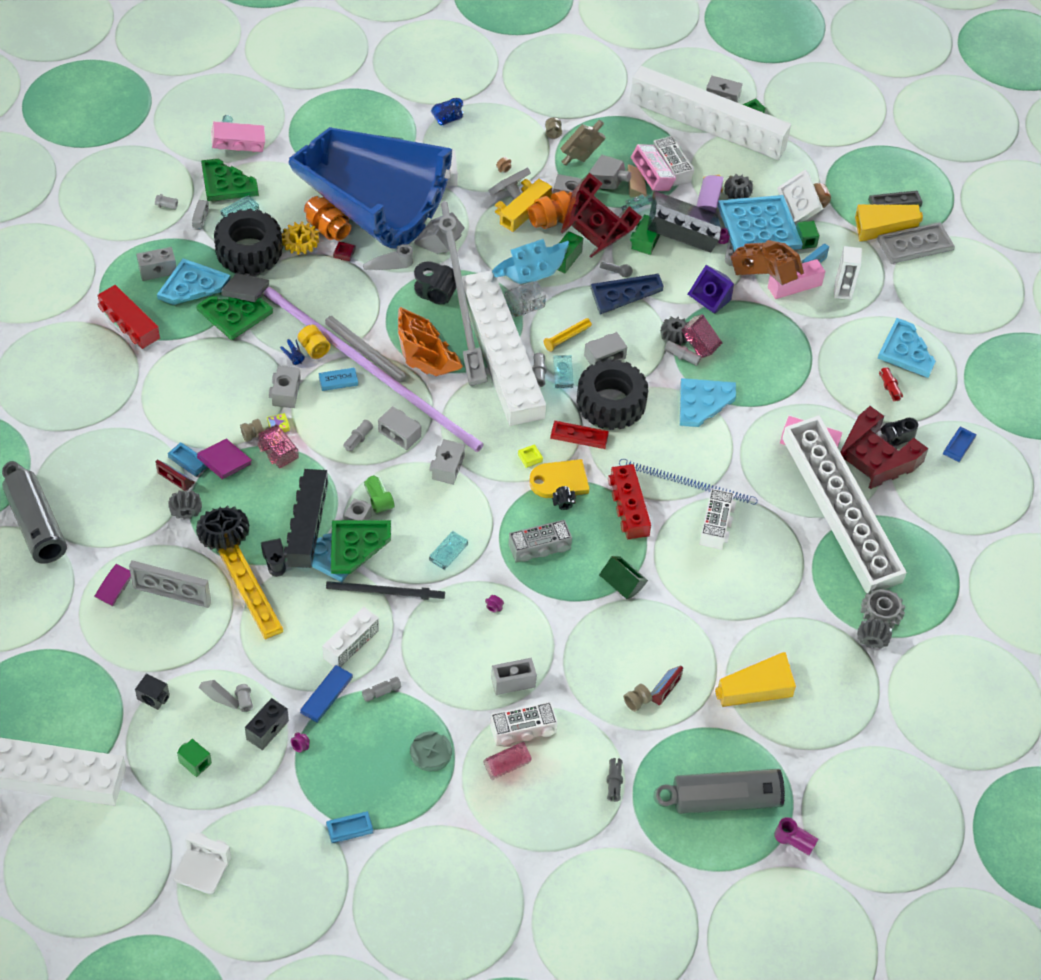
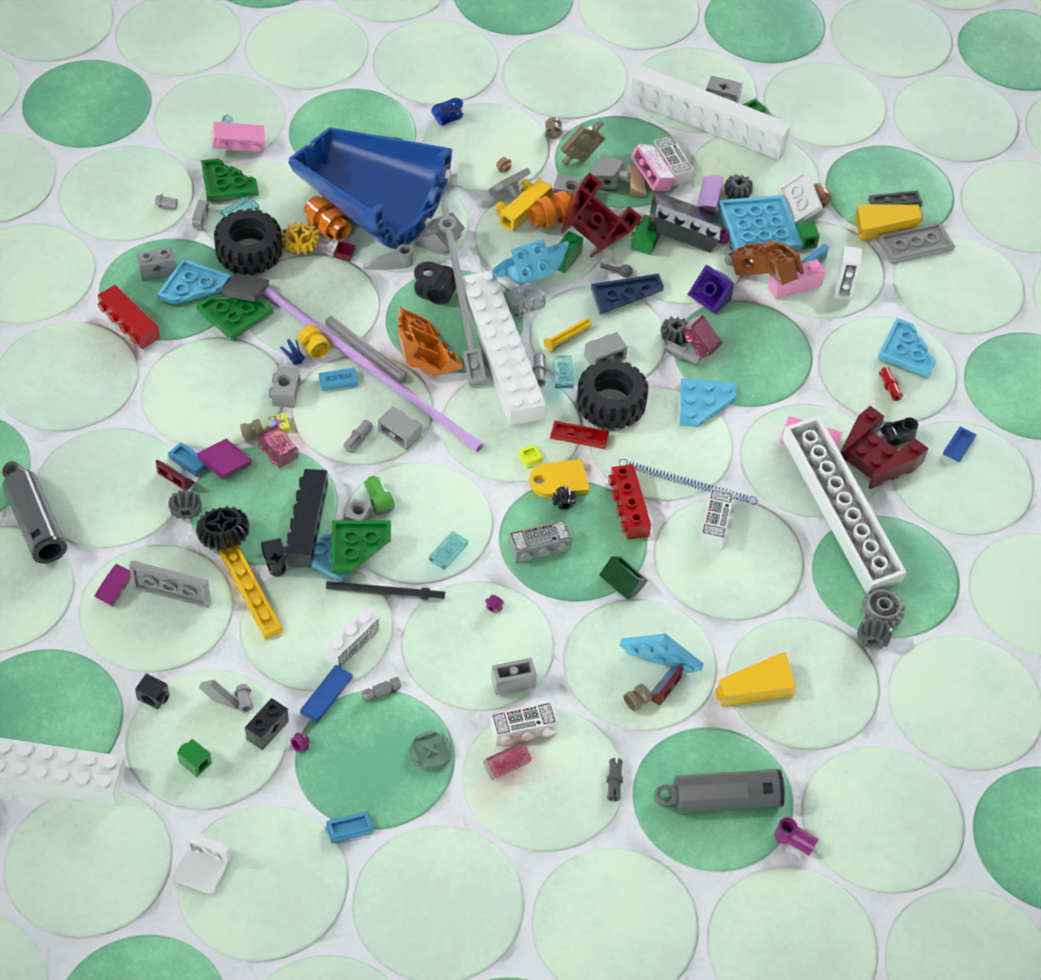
light grey brick [429,439,465,485] -> none
clear light blue plate [621,194,653,211] -> none
none -> medium azure plate [619,633,704,673]

